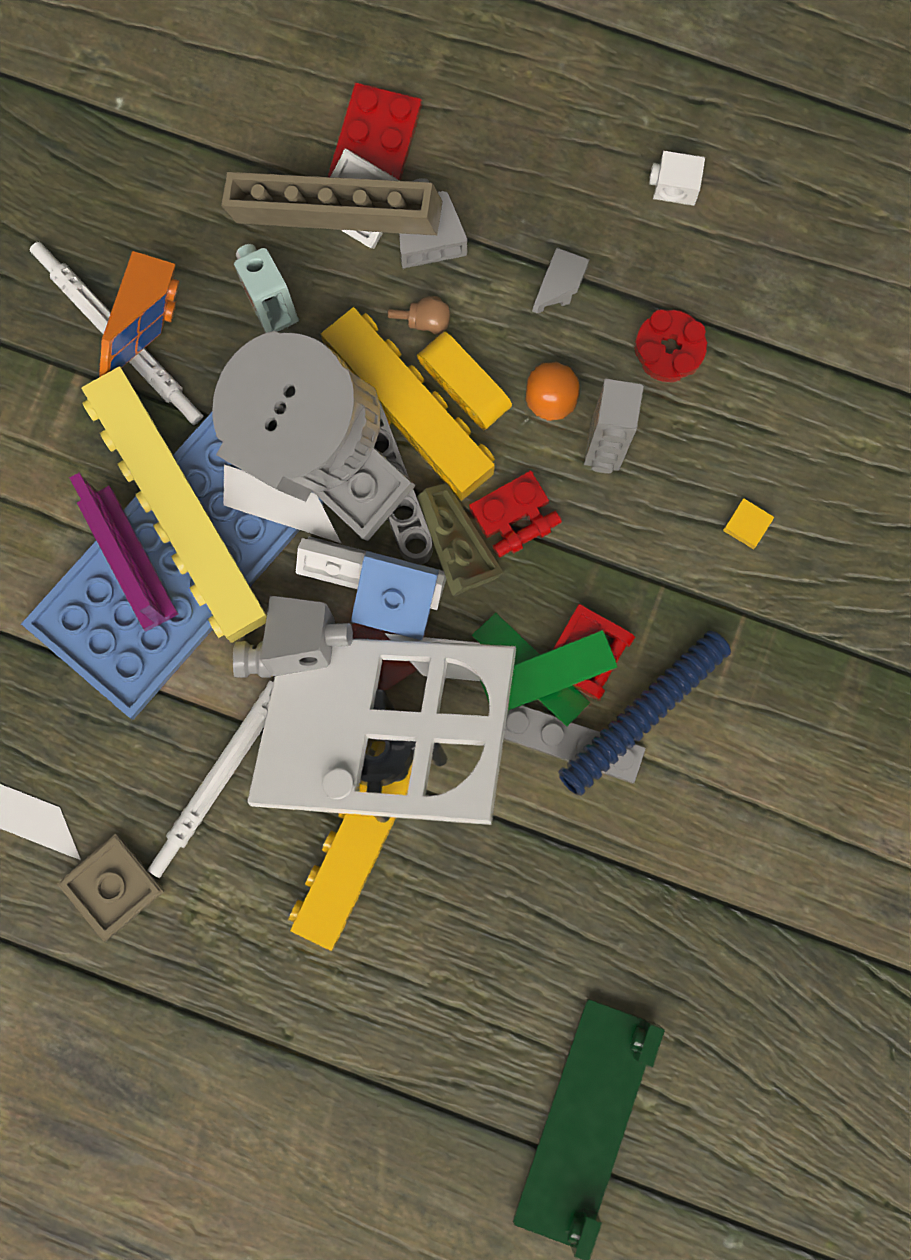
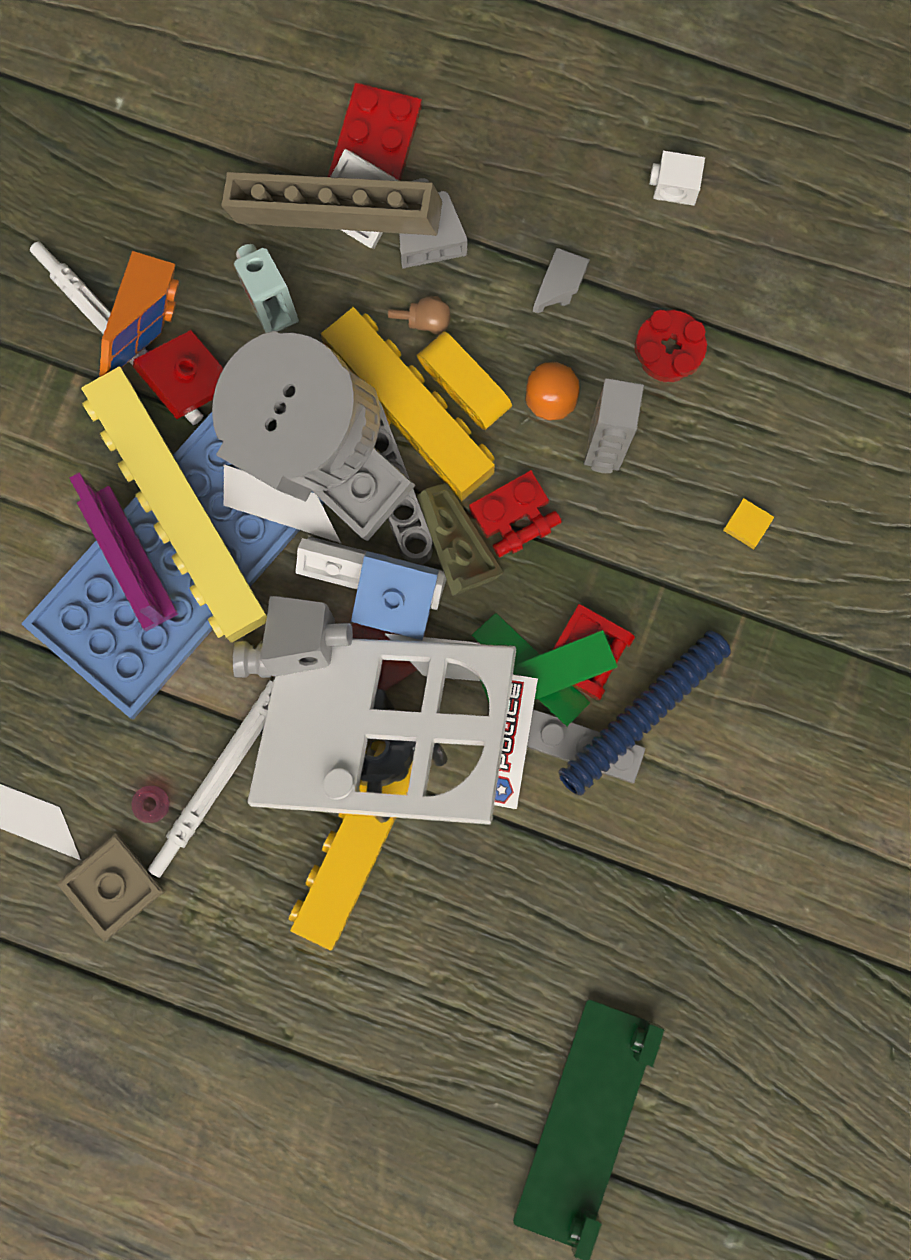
none -> clear pink plate [131,786,170,823]
none -> red plate [132,330,224,419]
none -> white sticker [494,674,538,809]

